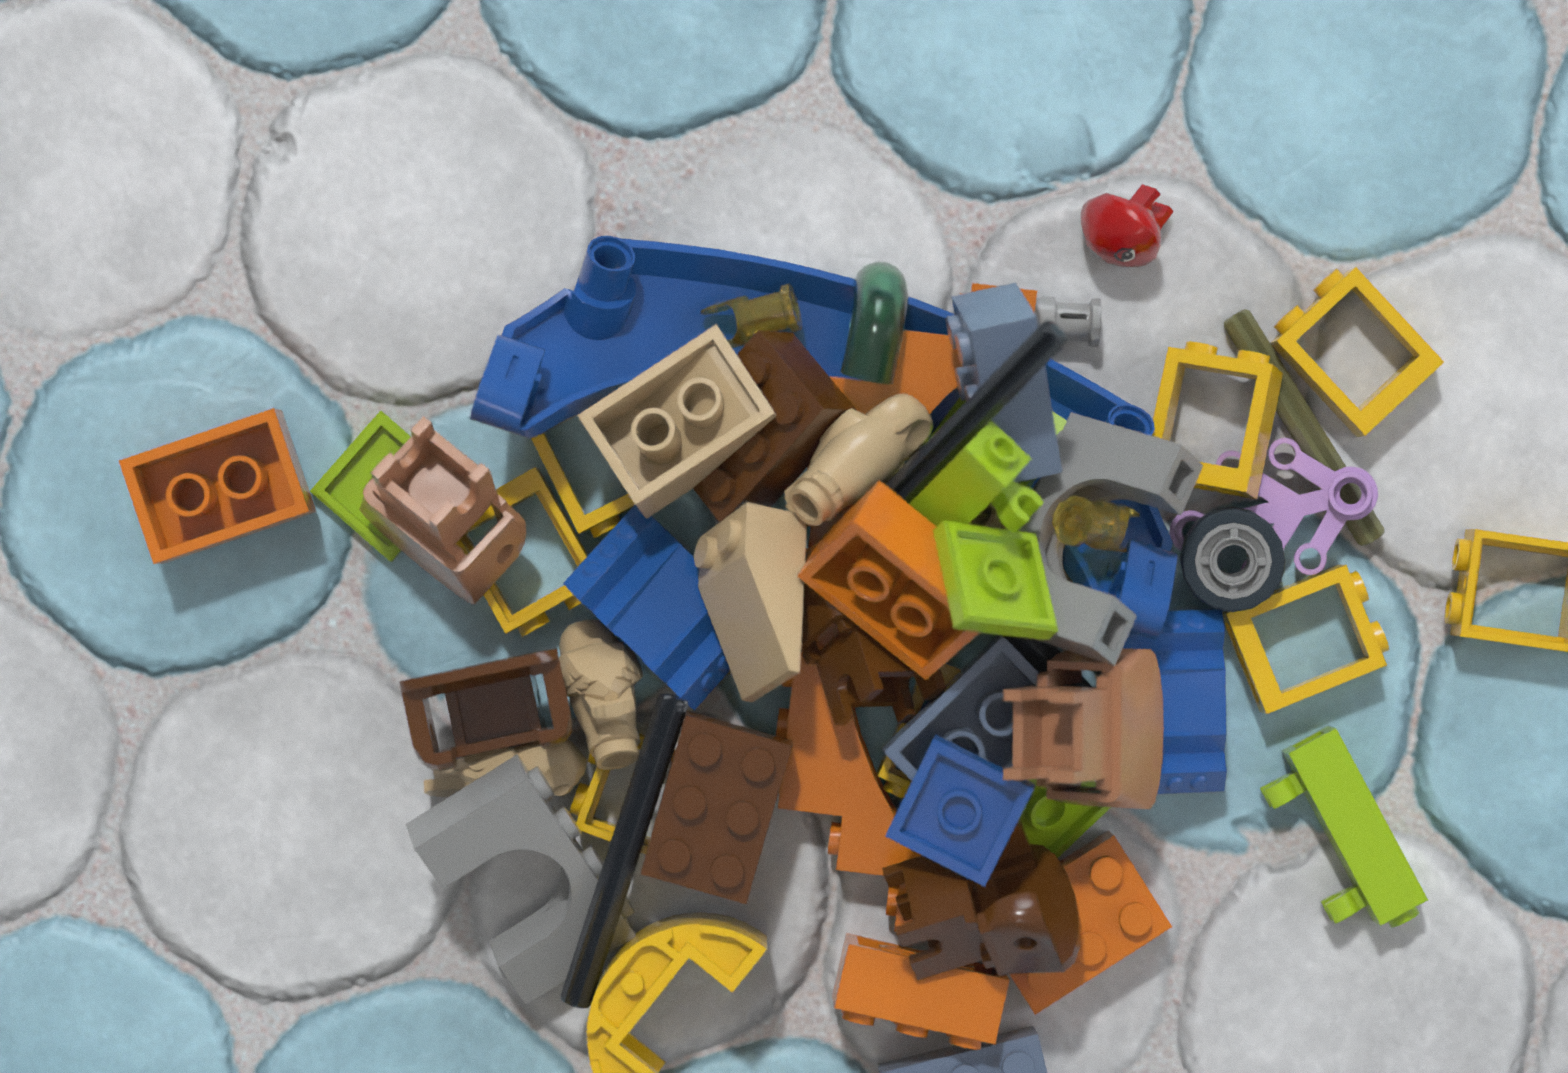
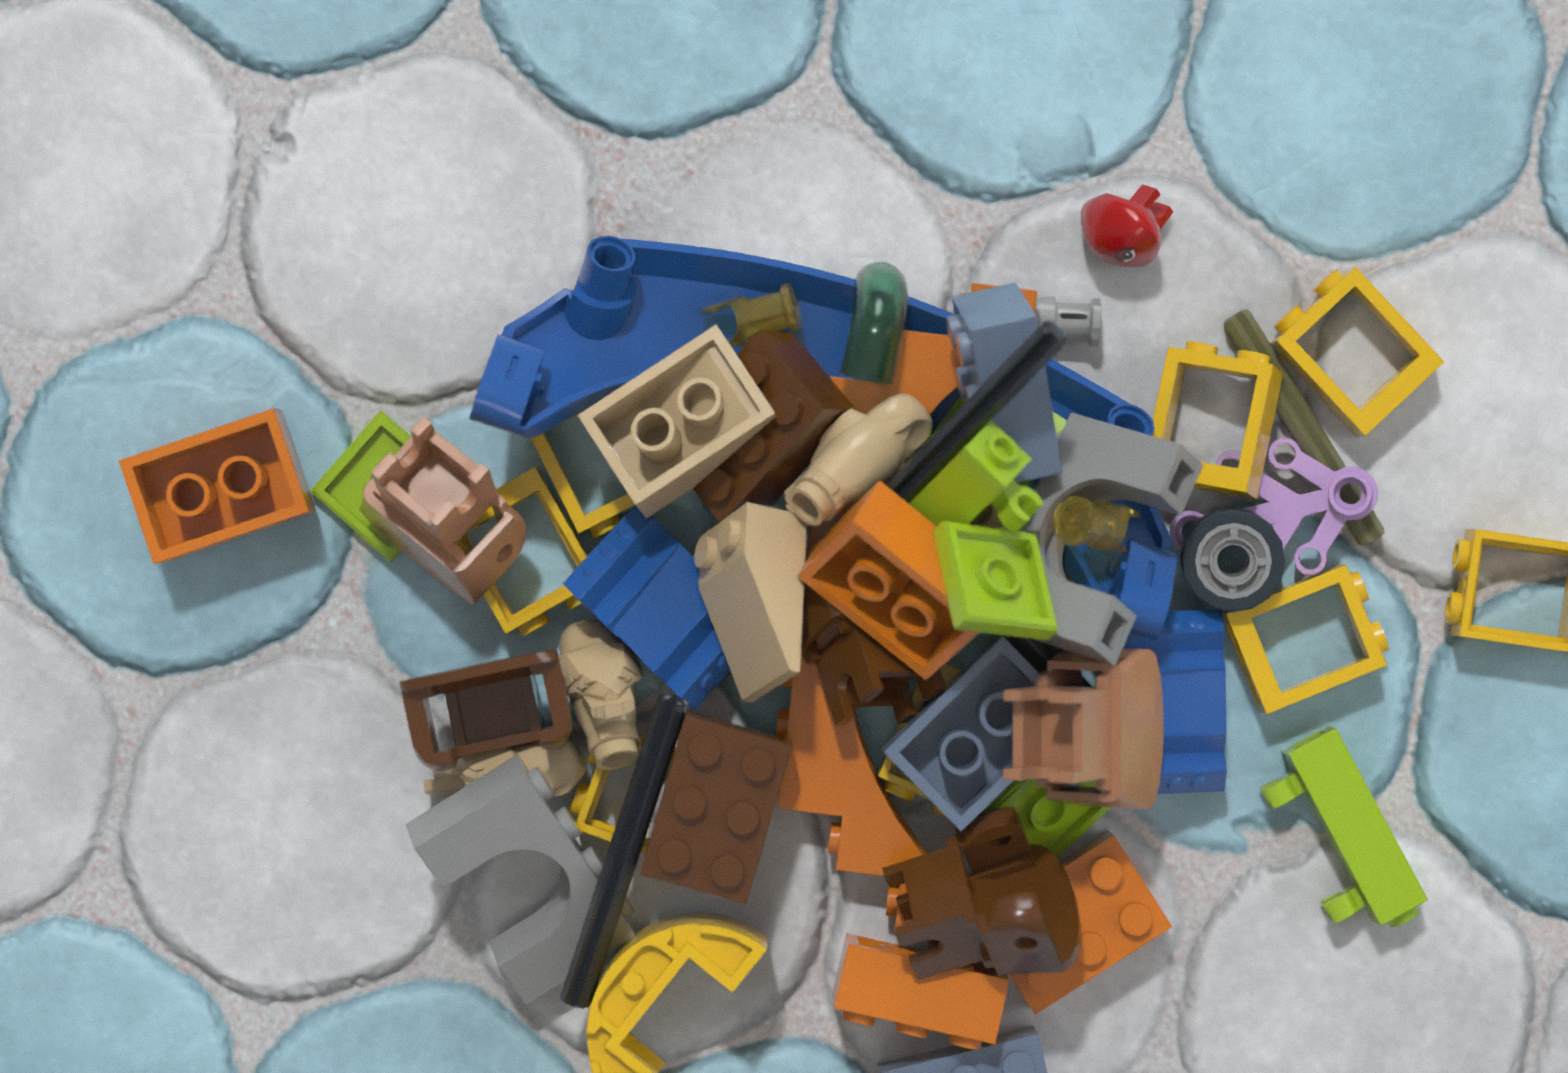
blue plate [885,735,1035,887] -> none

